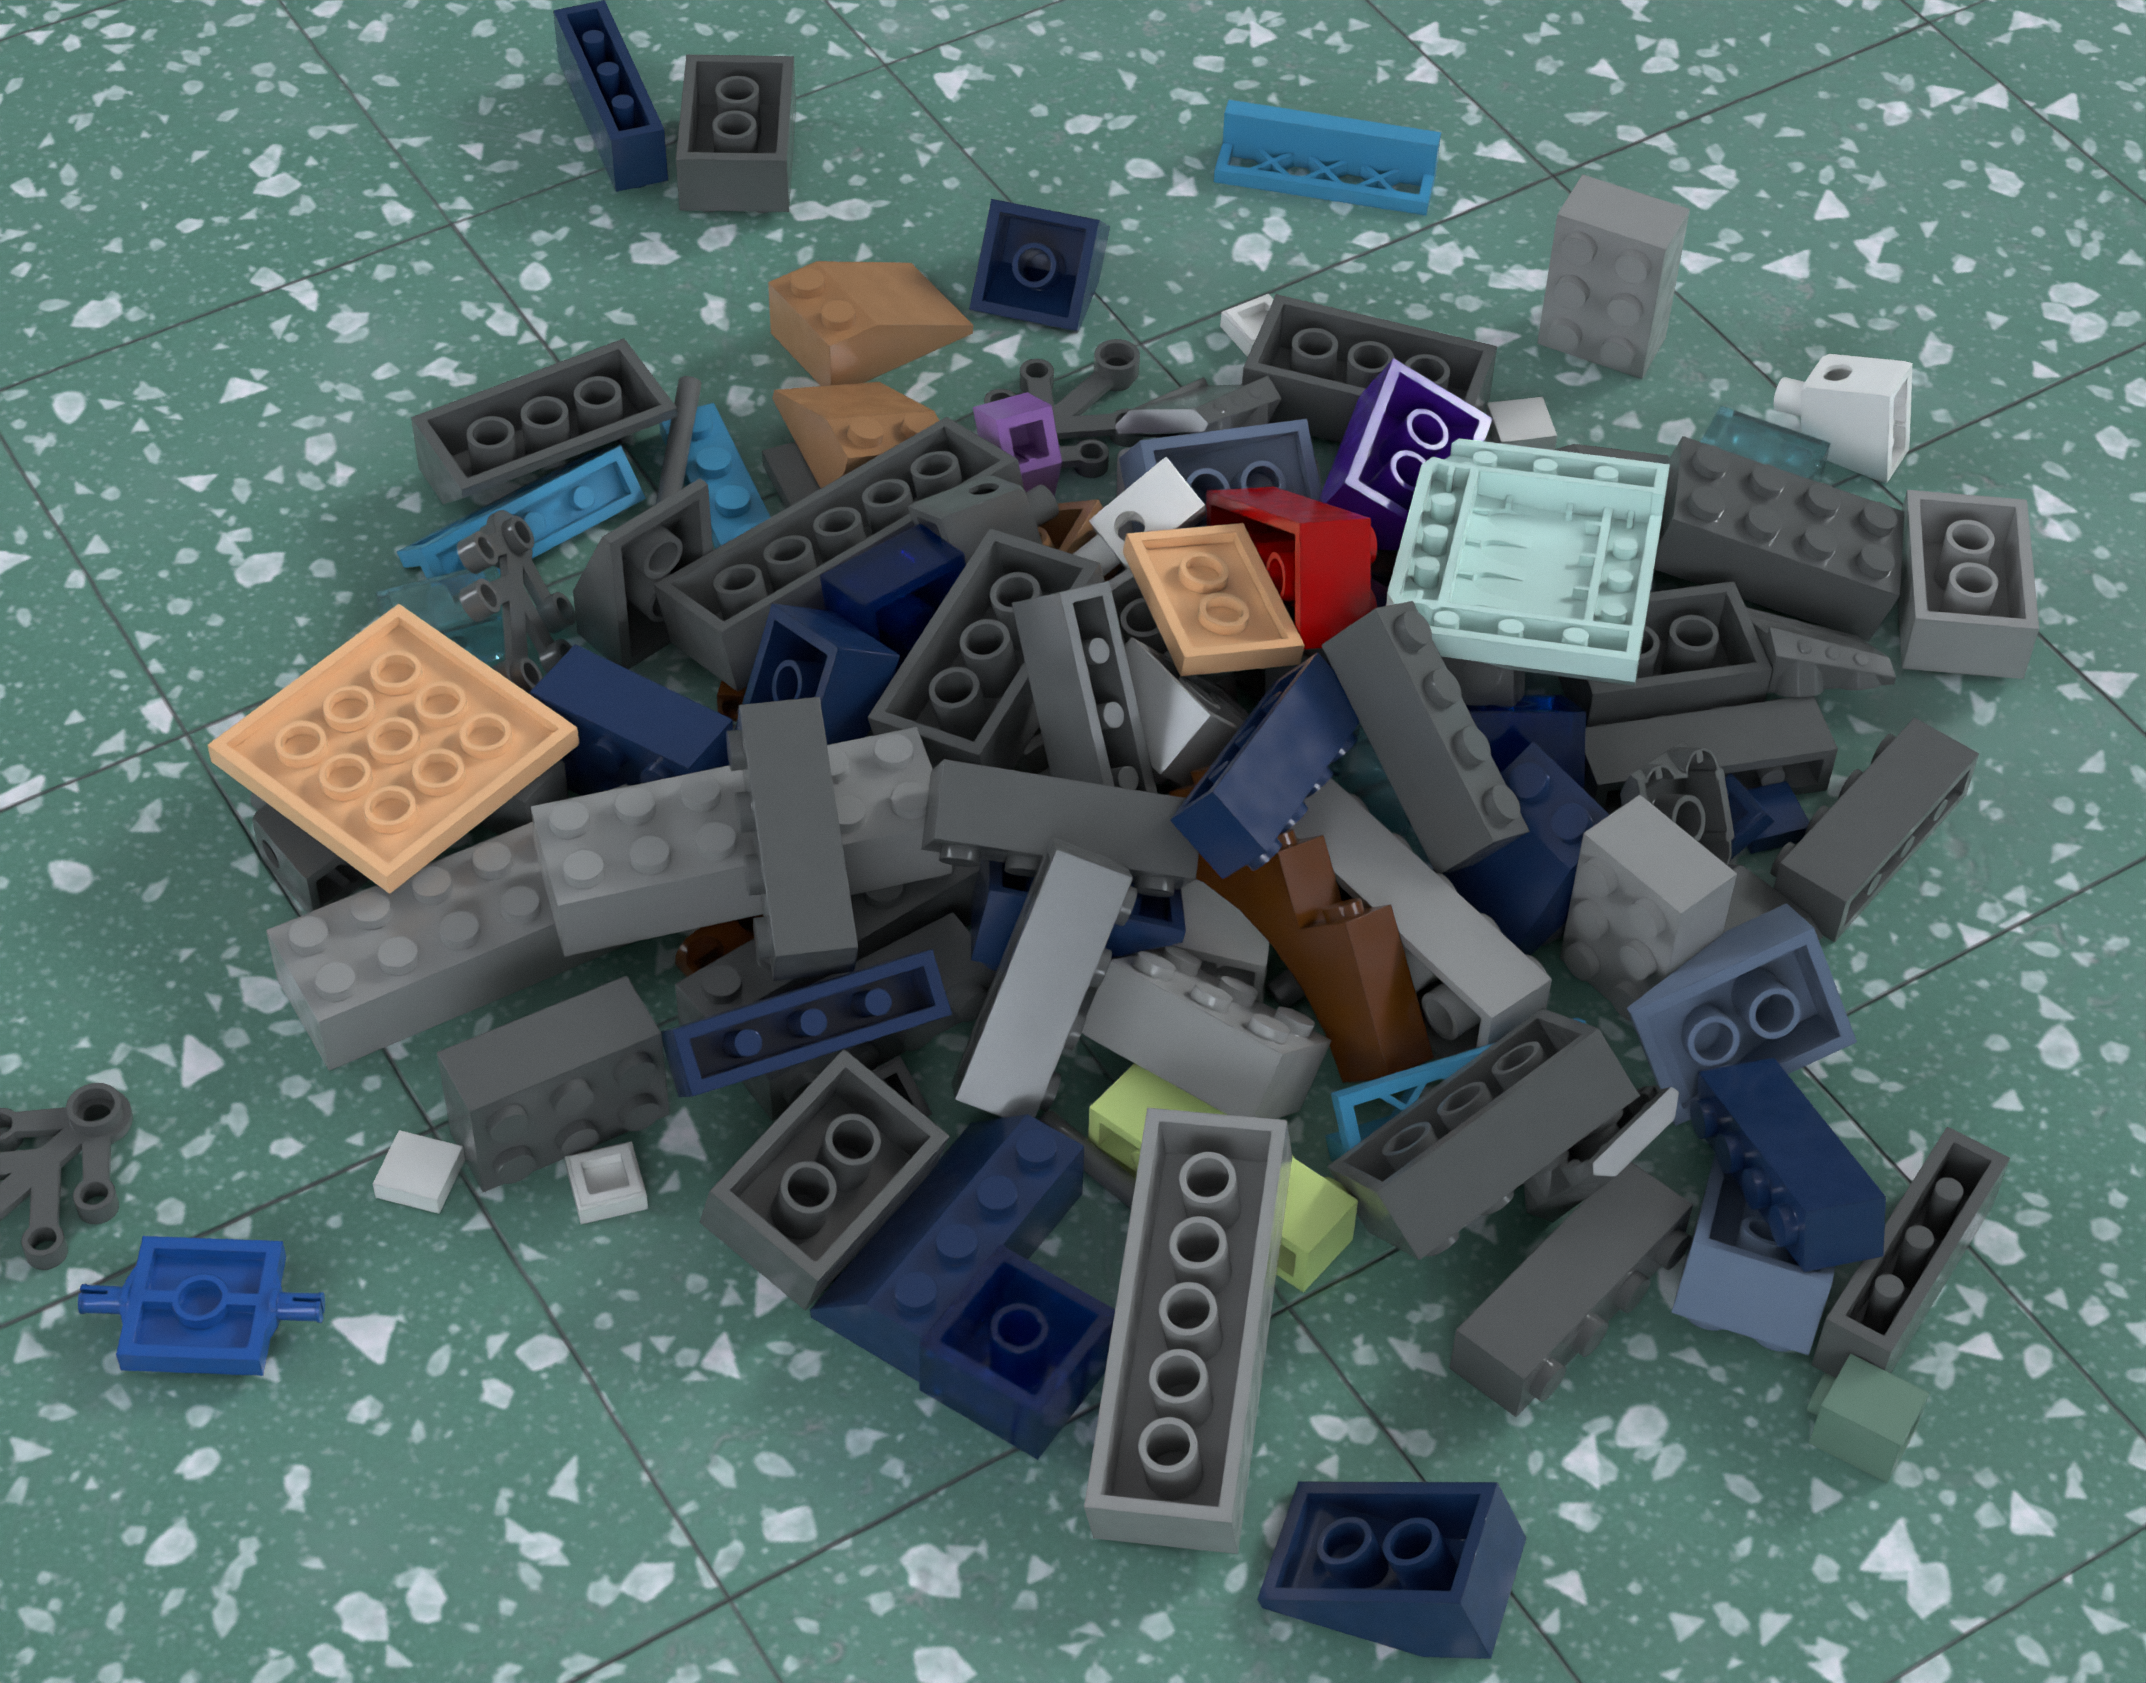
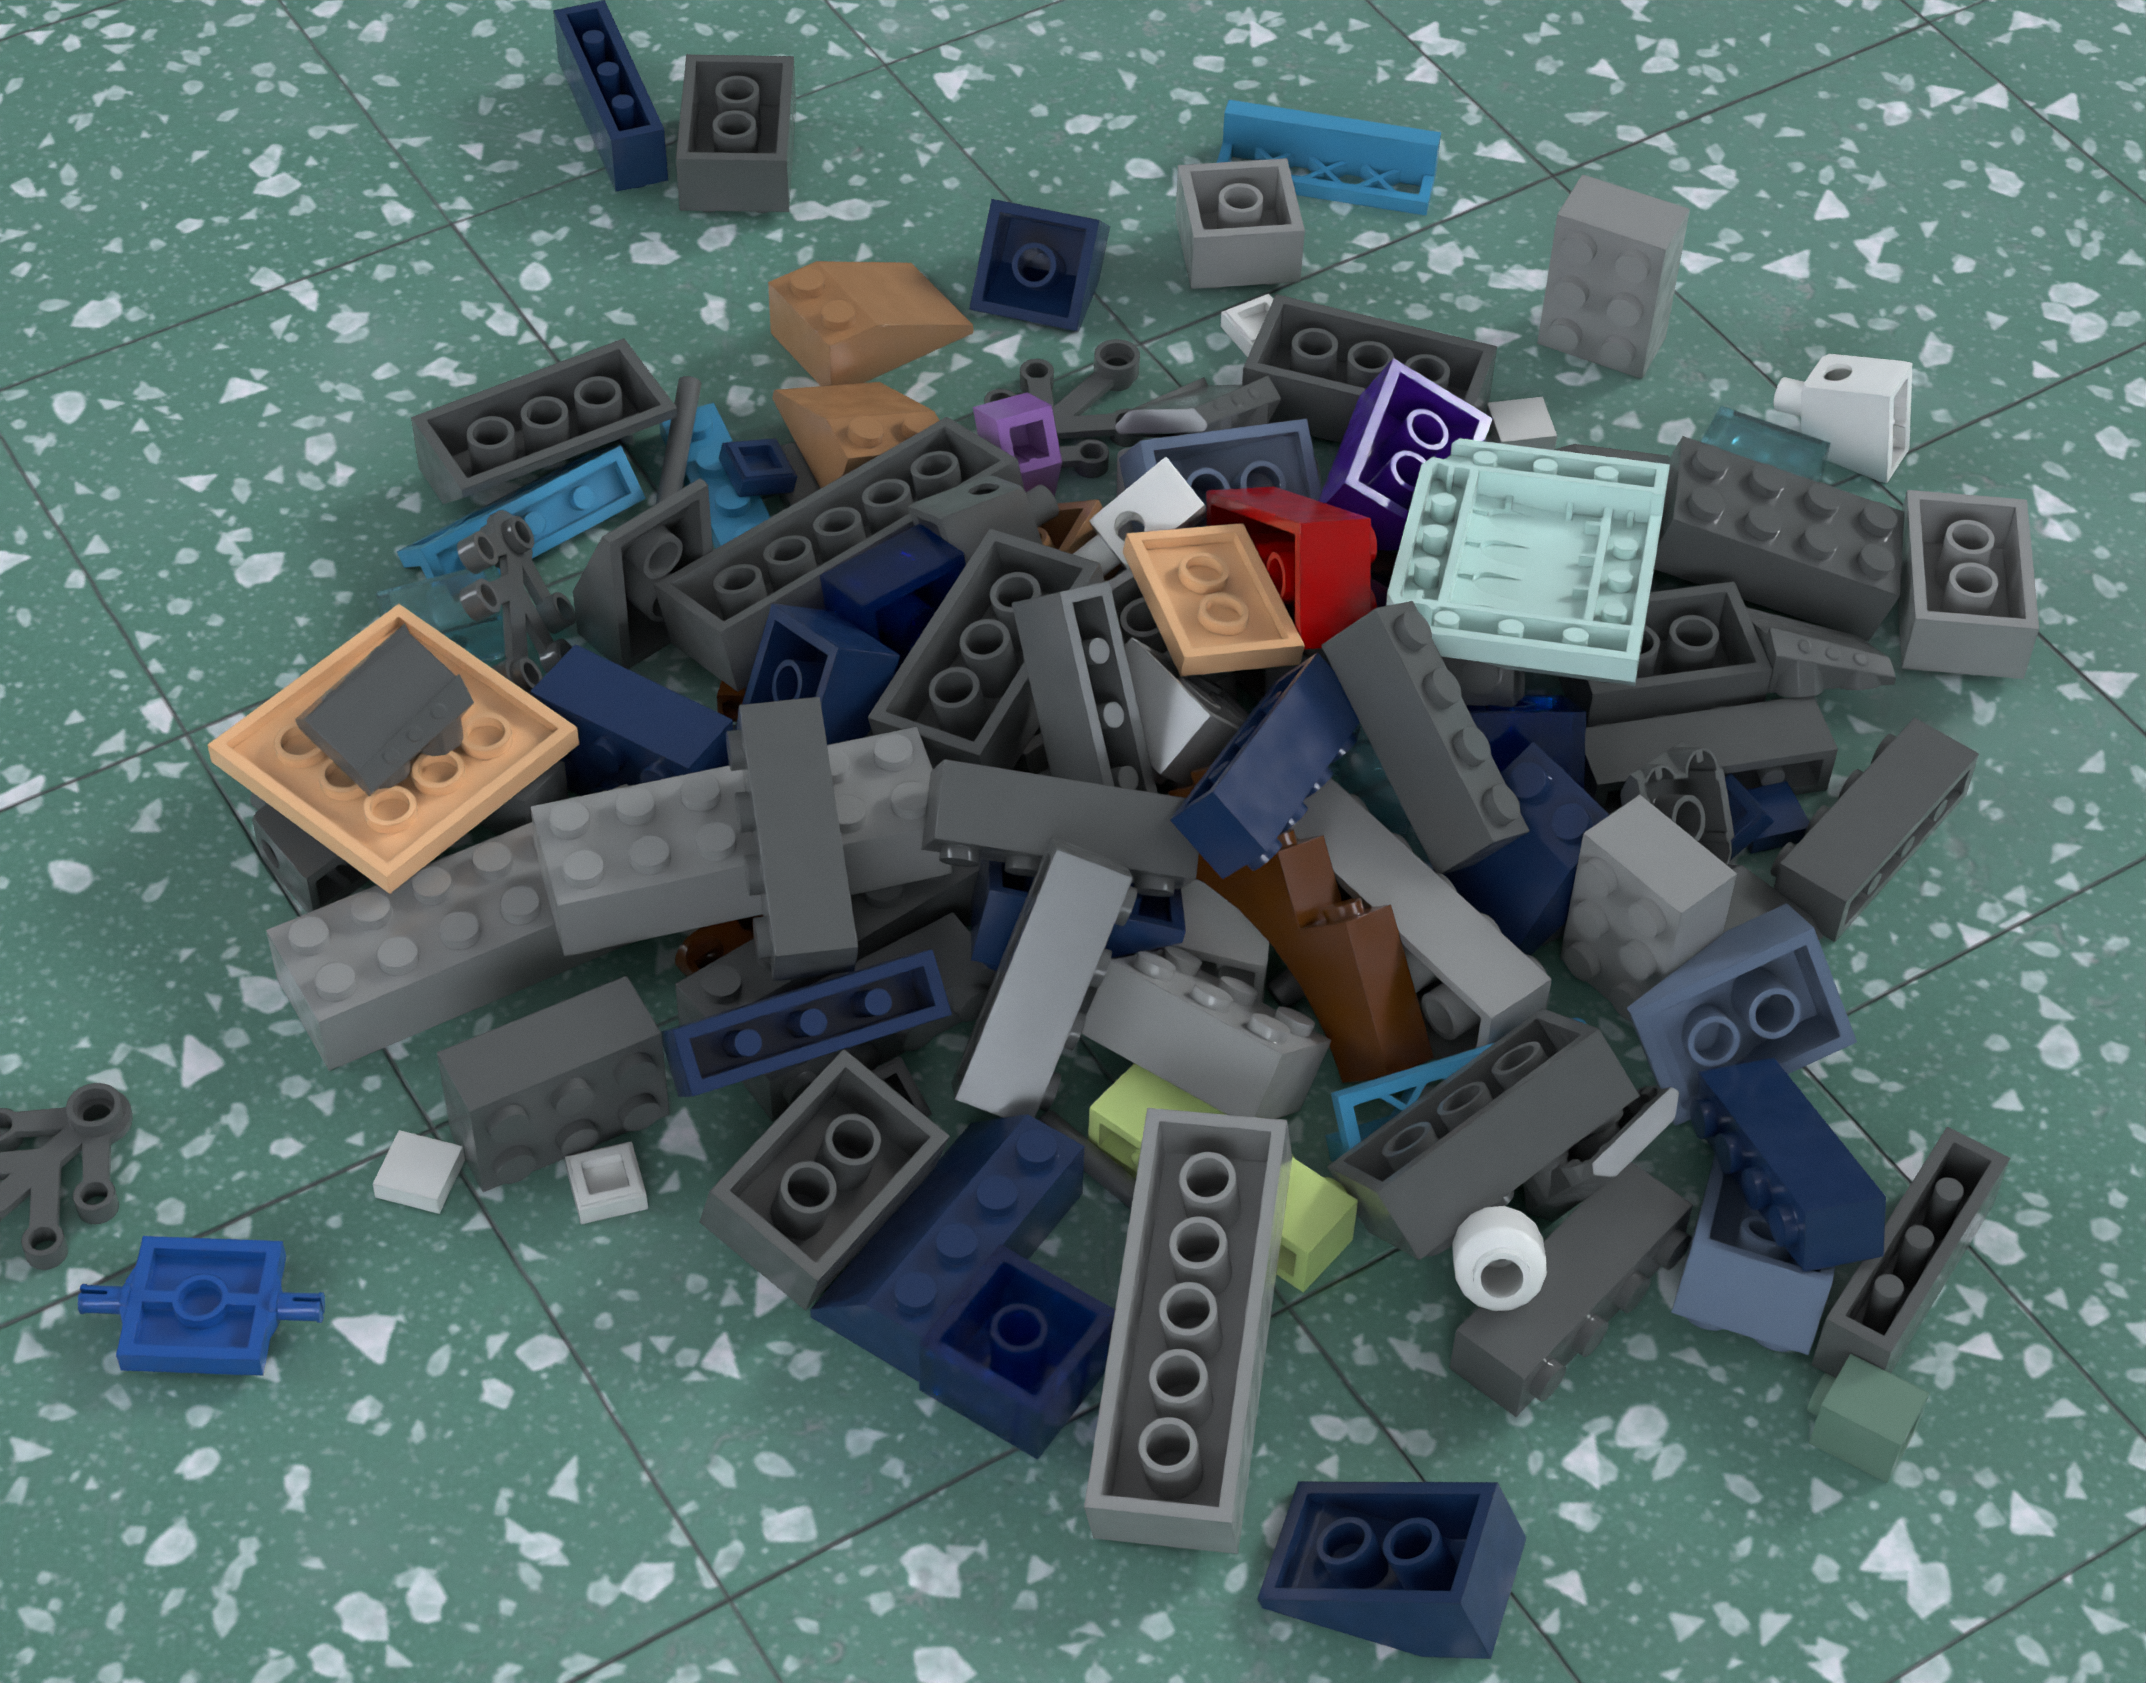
none -> dark grey slope [295,623,474,796]
none -> dark blue tile [719,438,798,497]
none -> light grey brick [1175,158,1305,289]
none -> white head [1452,1206,1547,1311]

